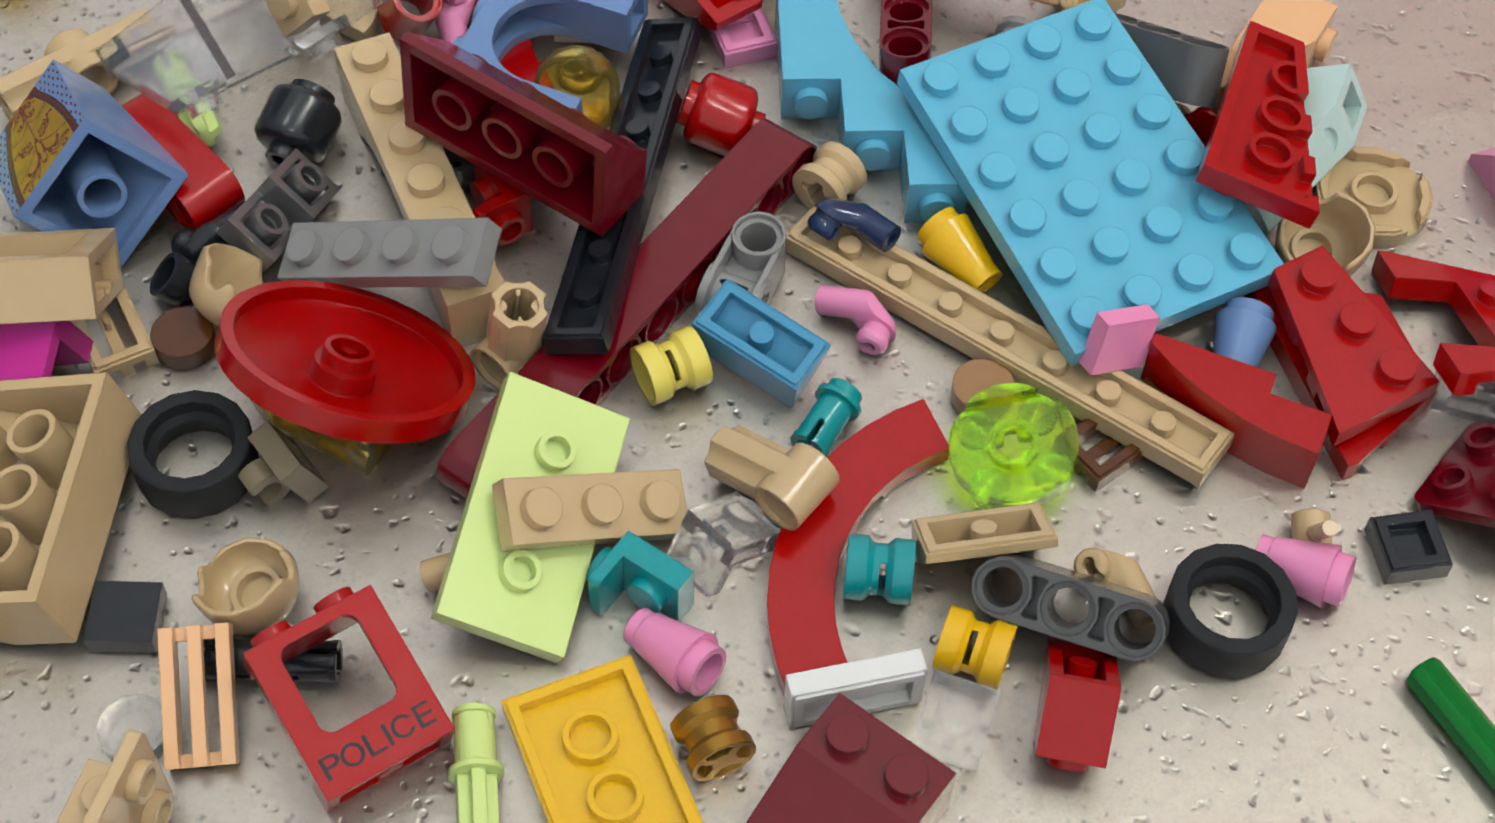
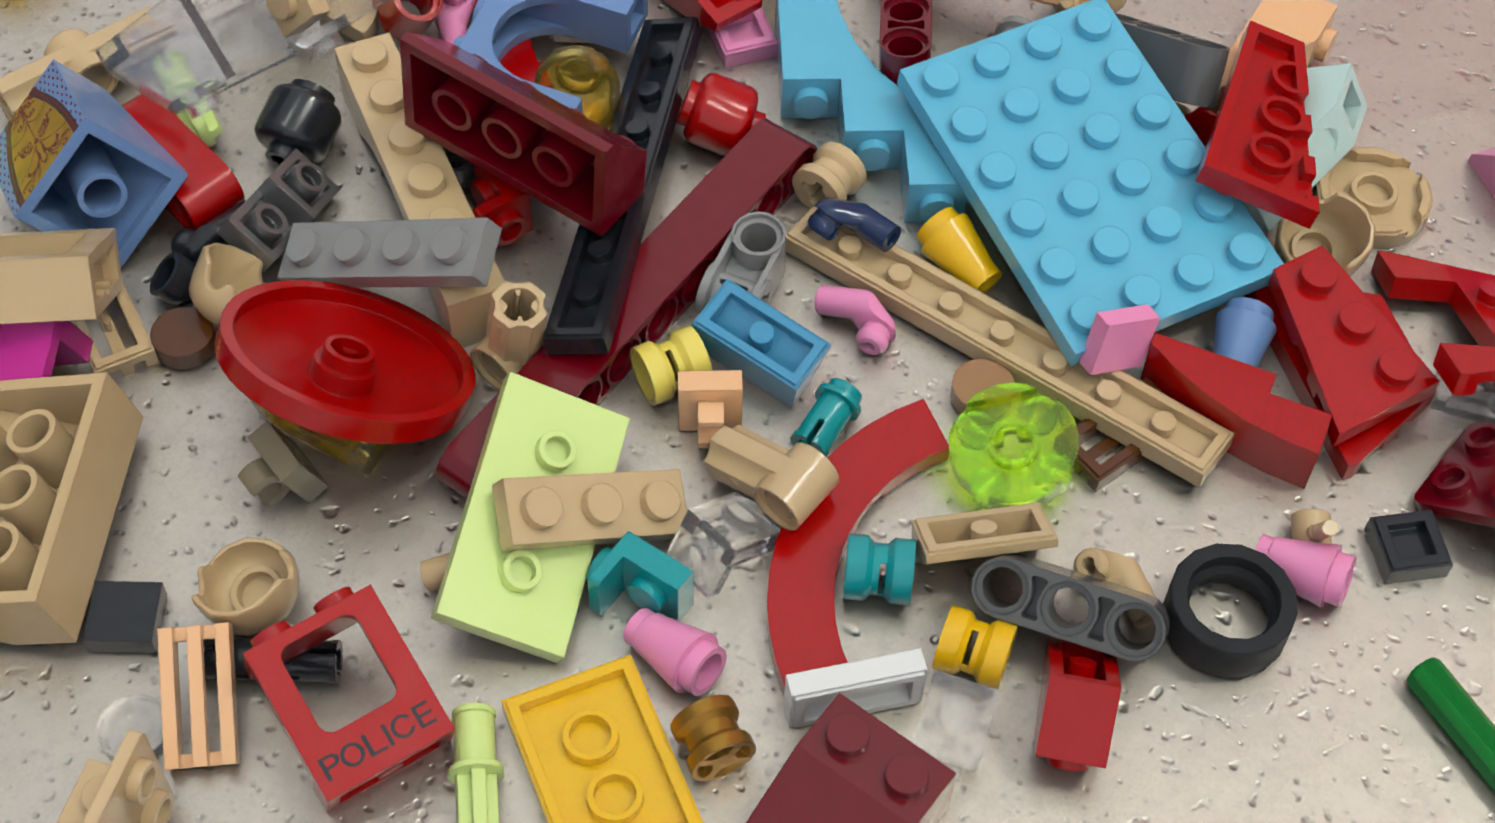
black tyre [127,390,259,519] -> none
none -> light nougat tile [678,370,743,448]

